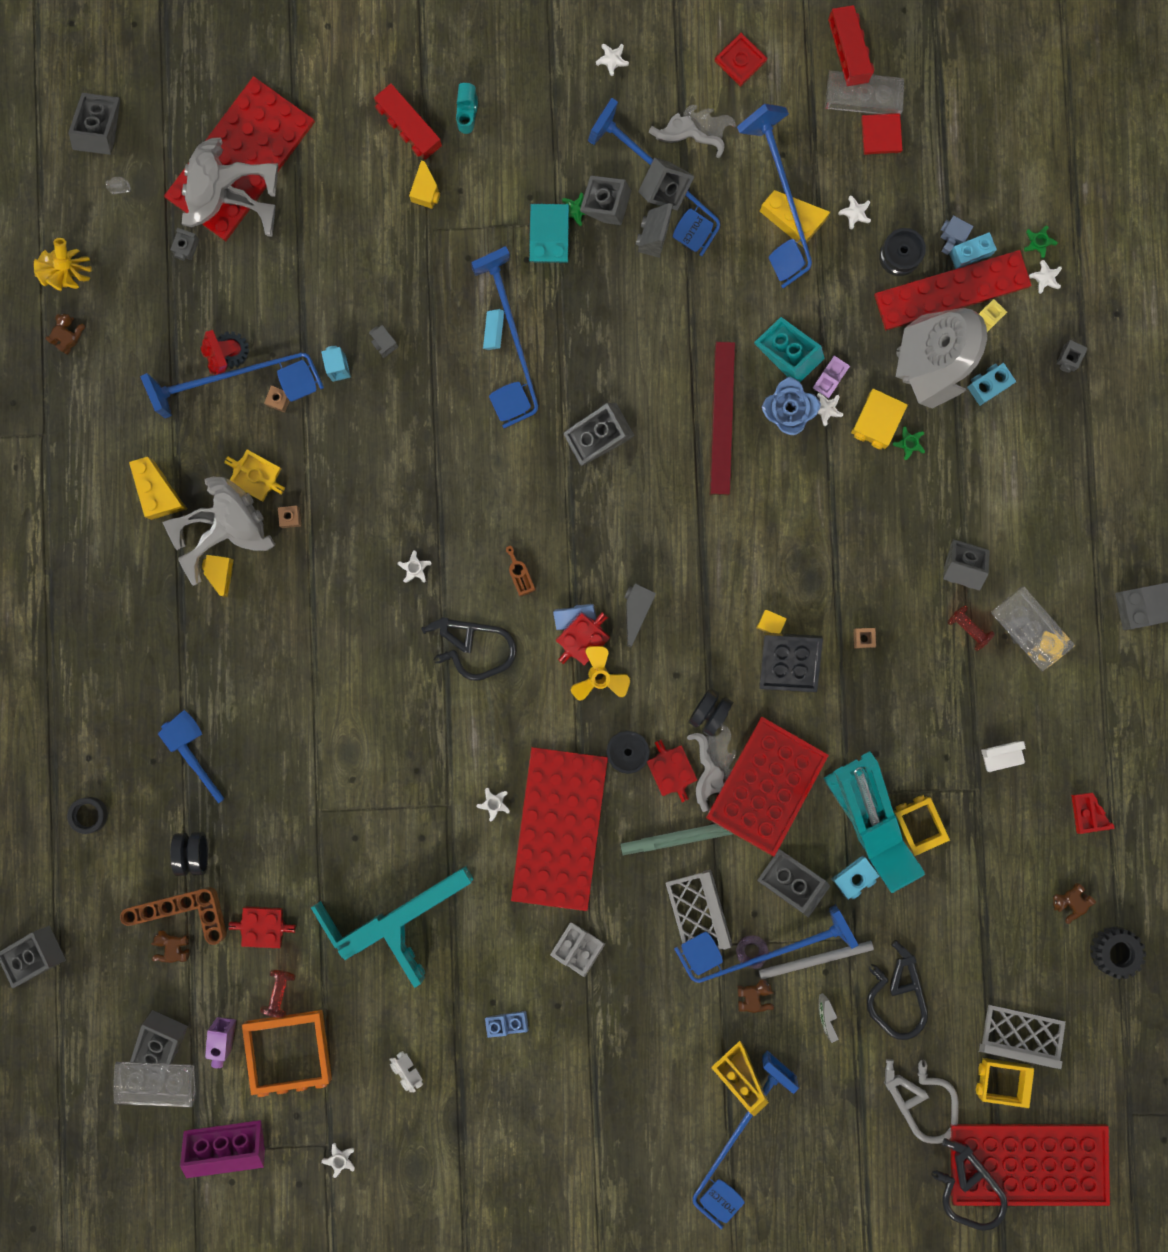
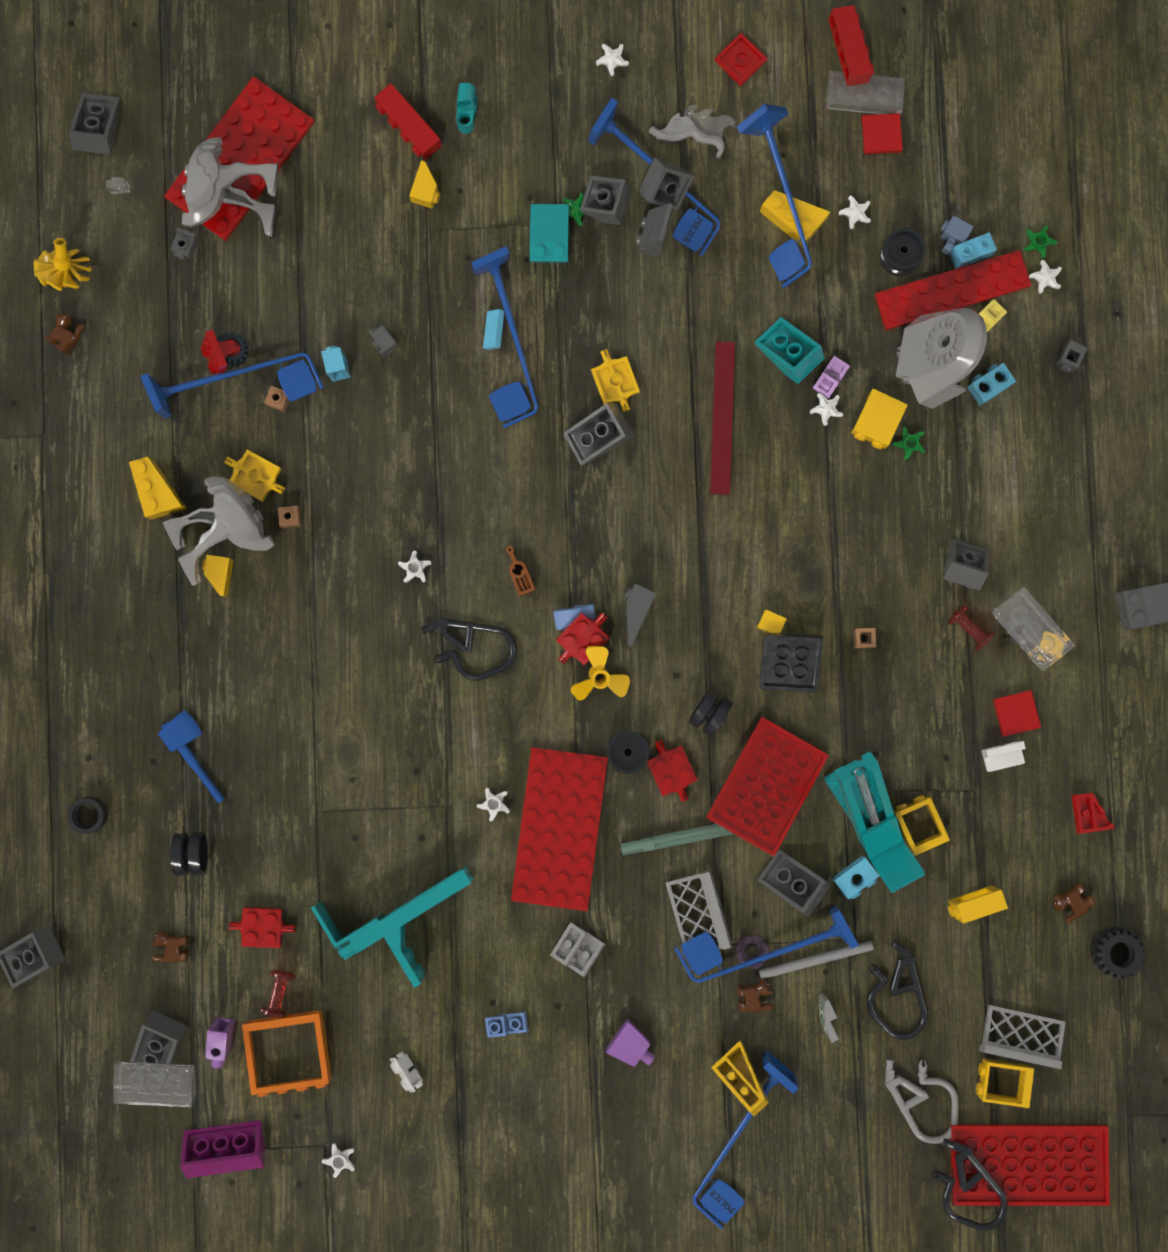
dark orange beam [120,887,226,945] -> none
piece [687,725,736,812] -> none
medium blue brick [762,377,821,435] -> none
none -> yellow plate [591,349,640,412]
none -> medium lavender torso [606,1018,655,1067]
none -> yellow window [947,885,1008,924]
none -> red tile [993,690,1041,737]

